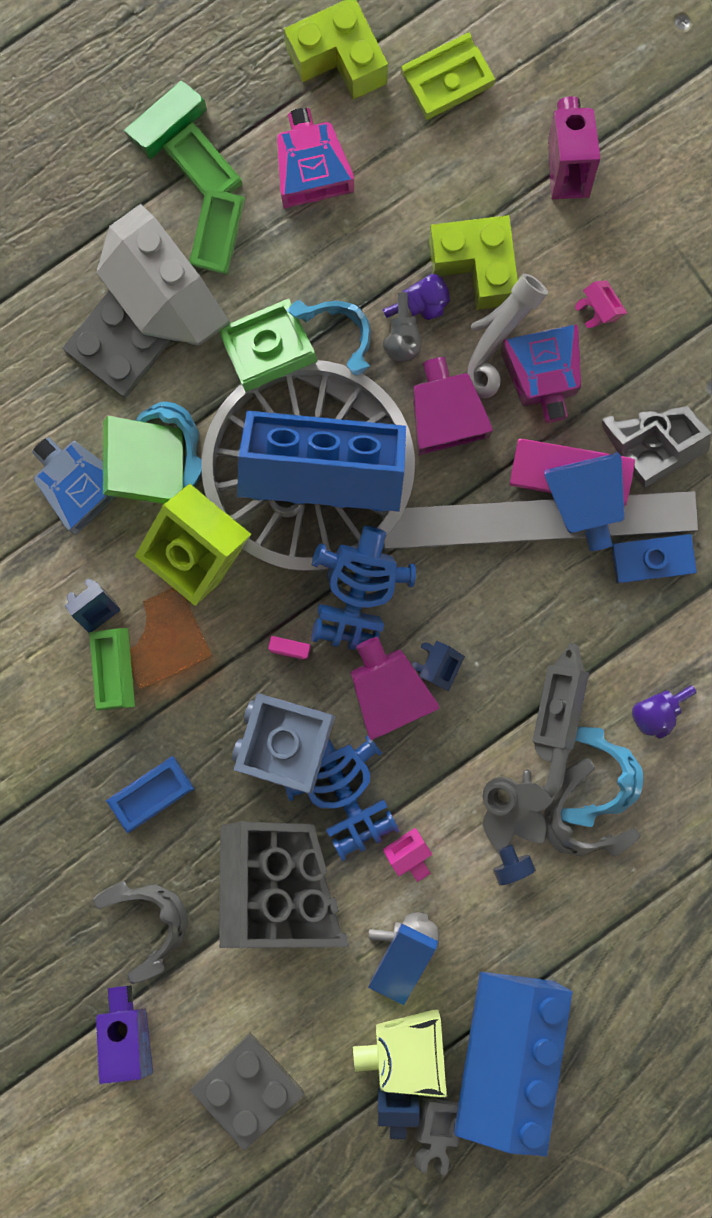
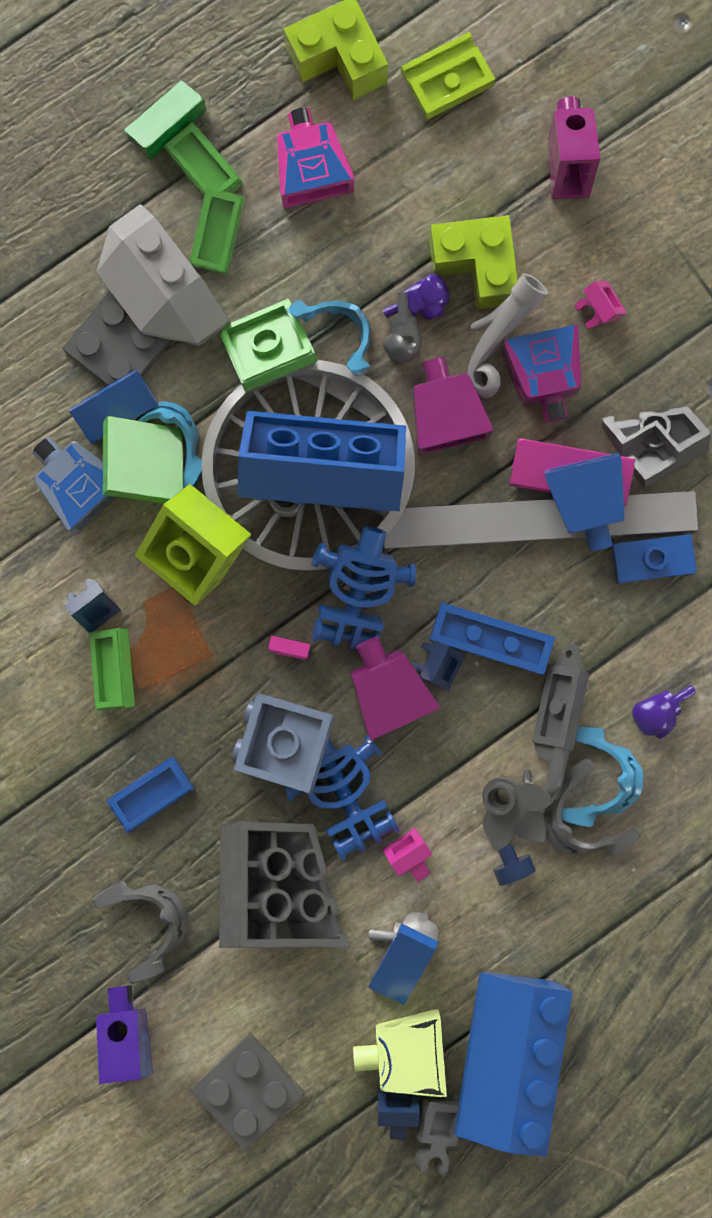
none -> blue tile [69,369,158,444]
none -> blue plate [429,602,555,675]

